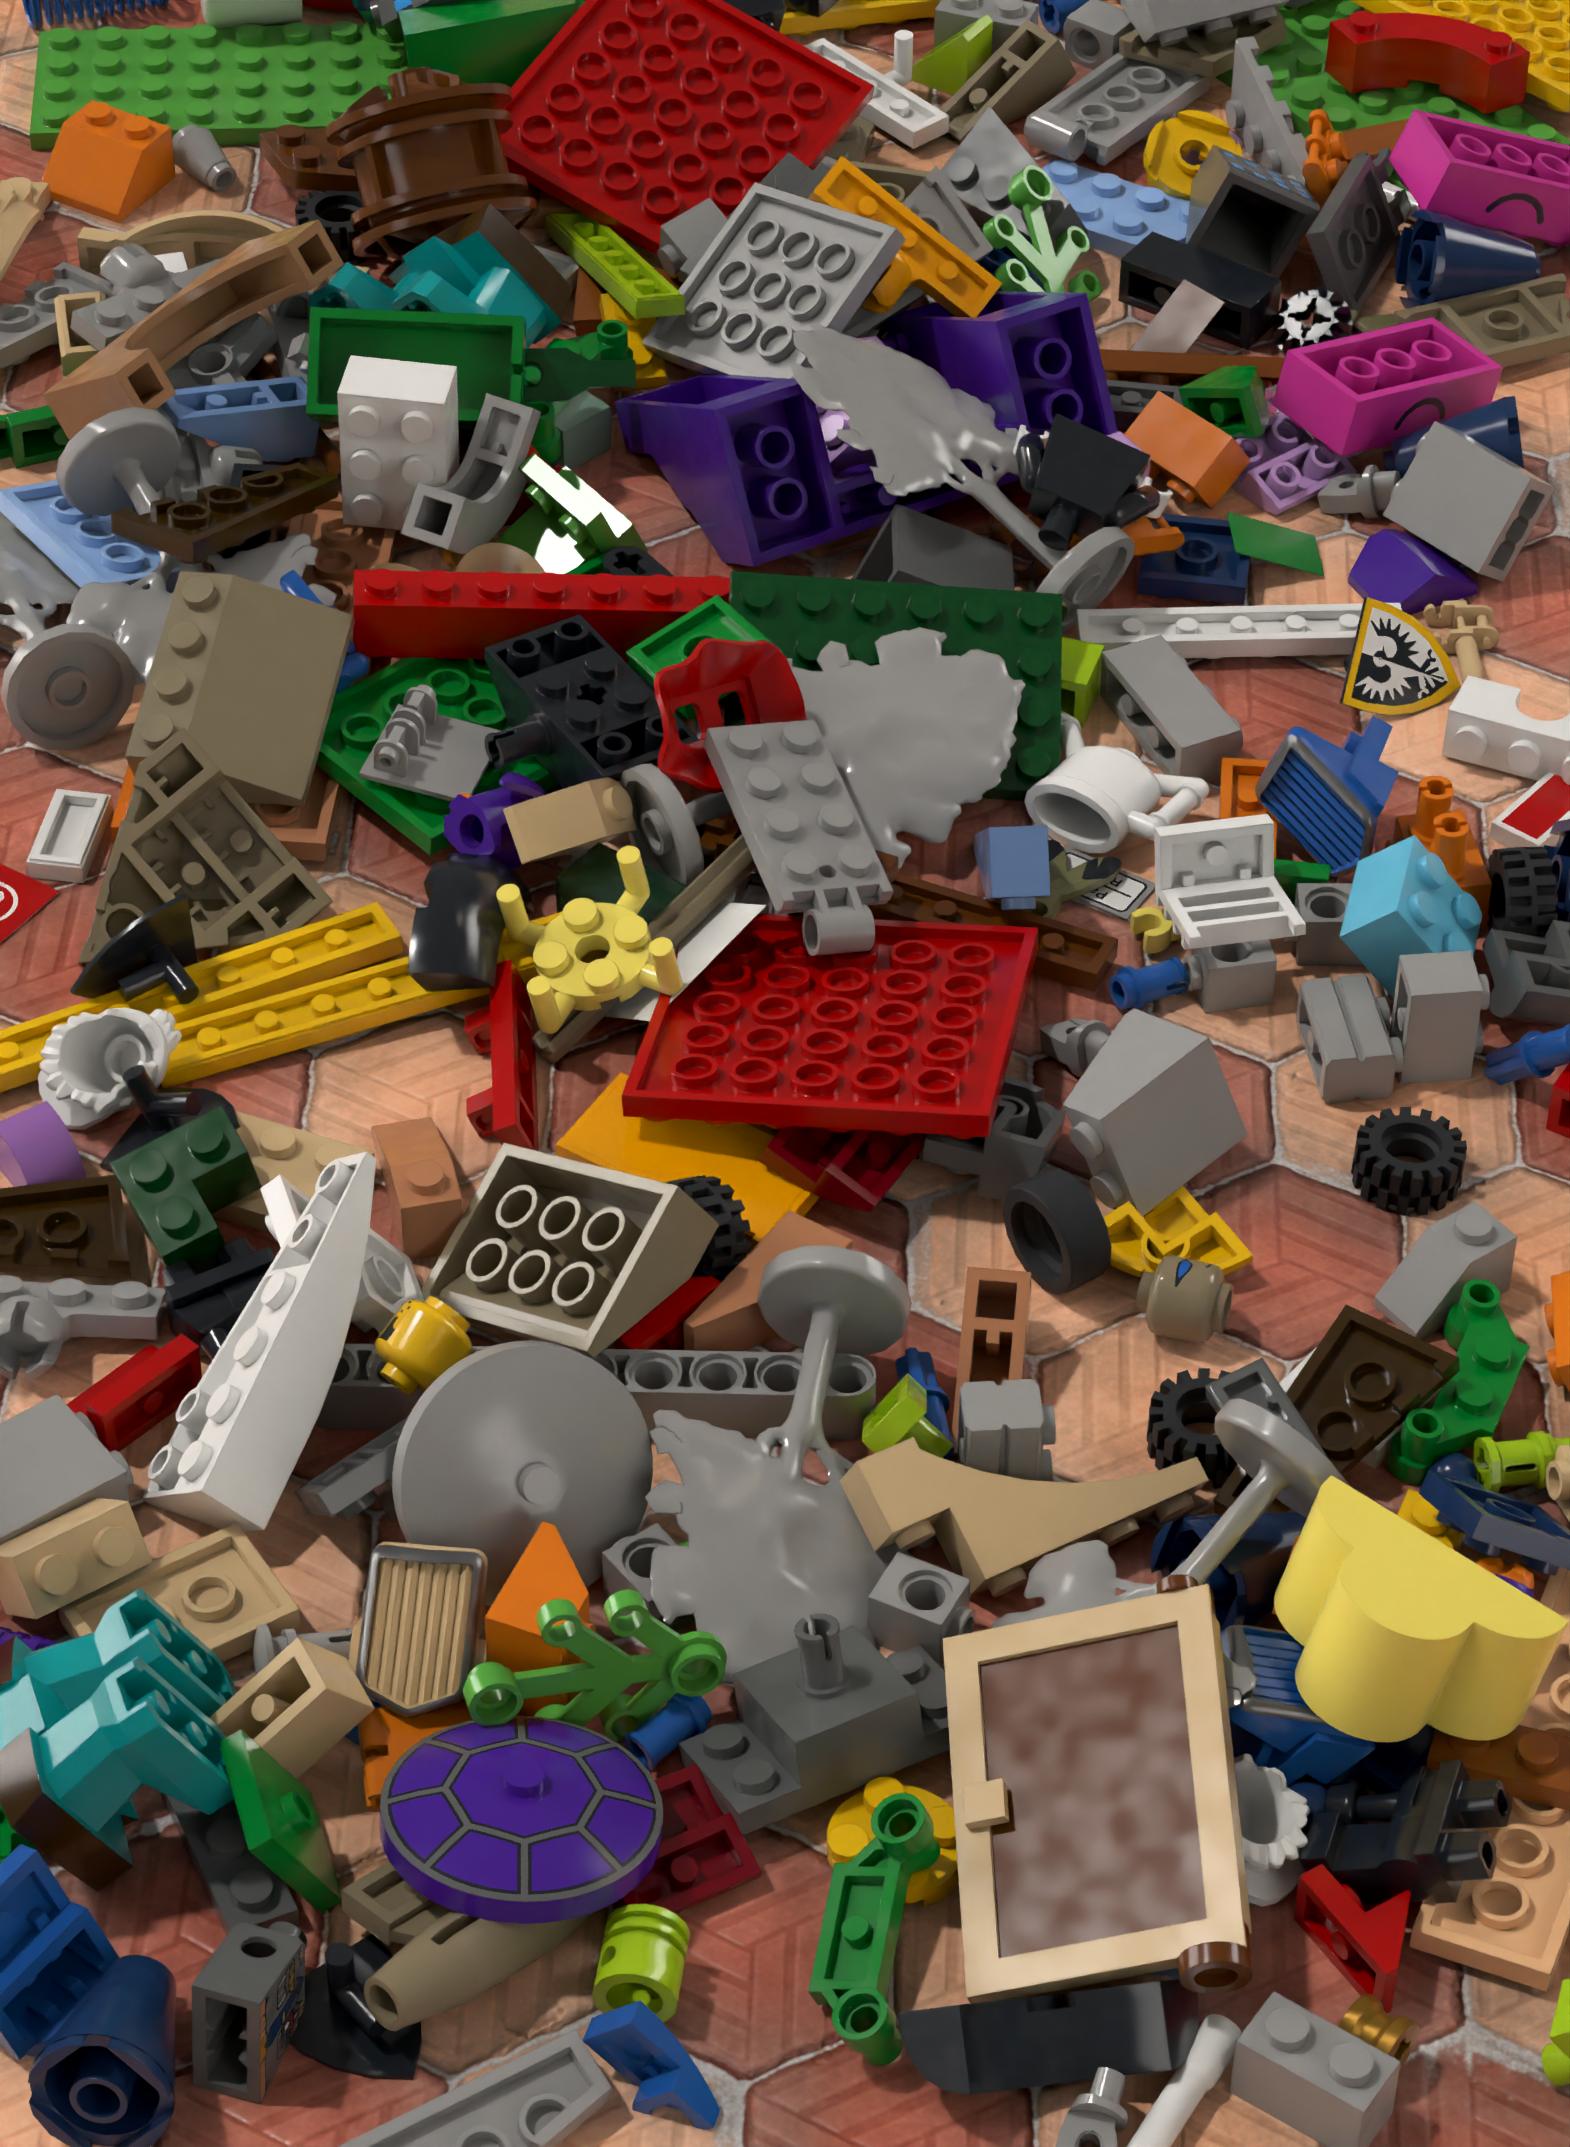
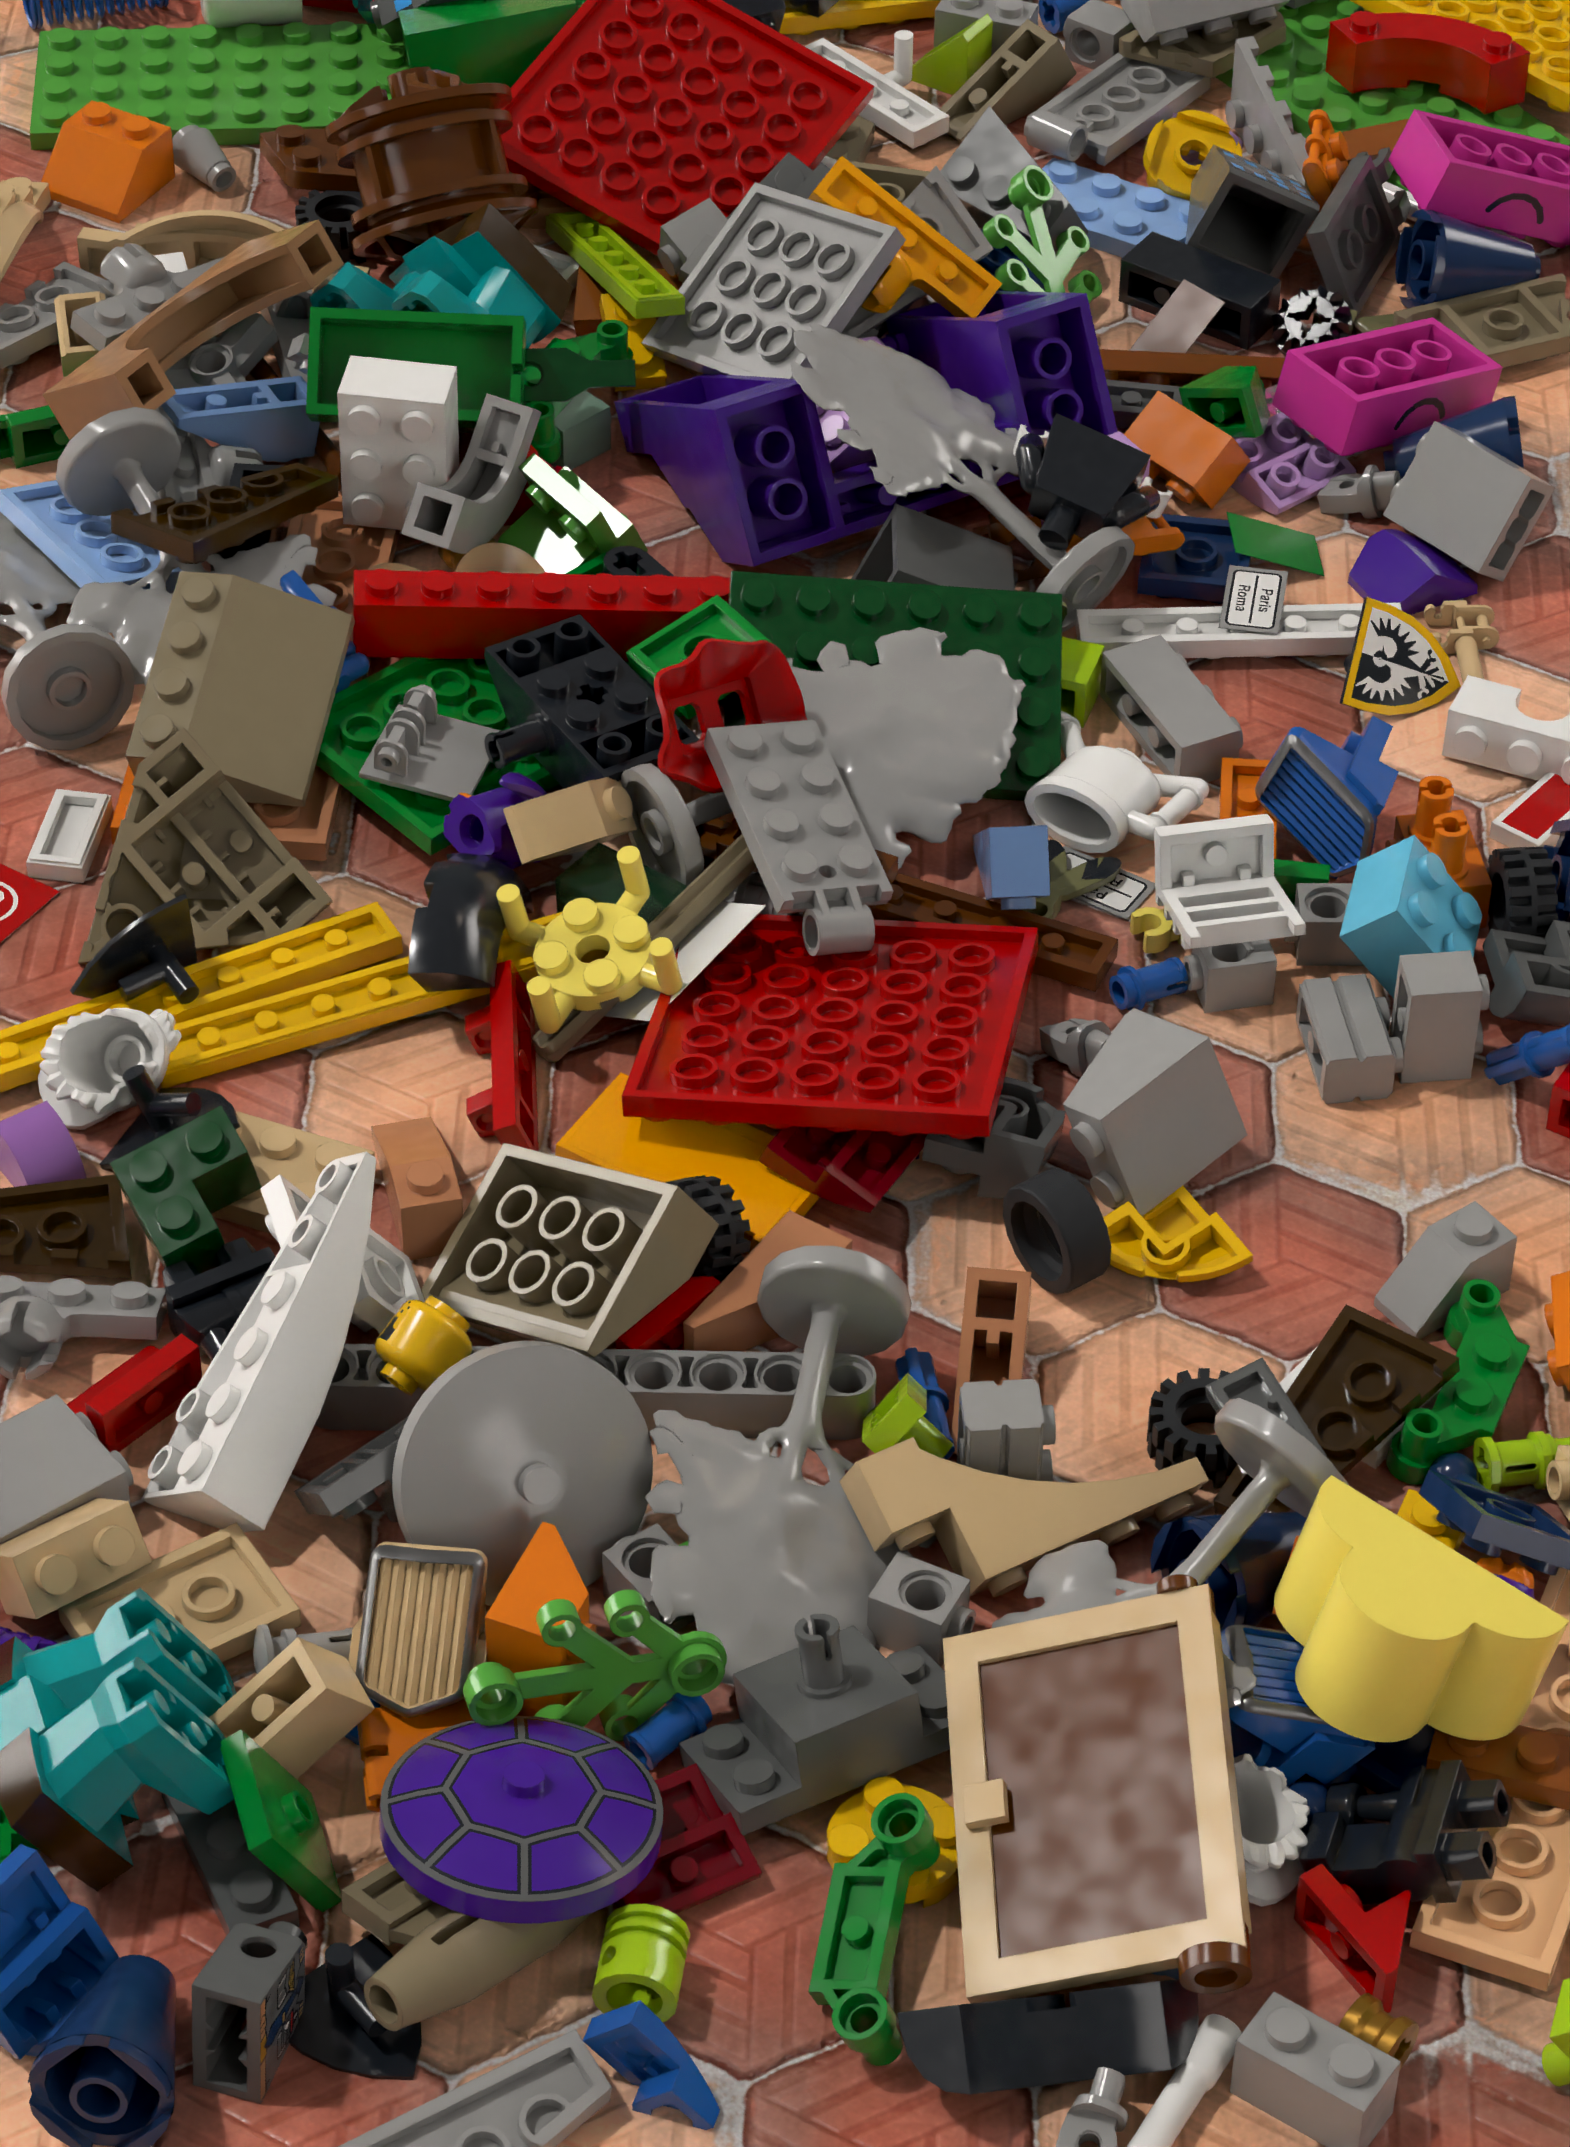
dark tan head [1136,1255,1234,1343] -> none
black tyre [1351,1107,1467,1216] -> none
none -> sticker [1218,565,1288,635]

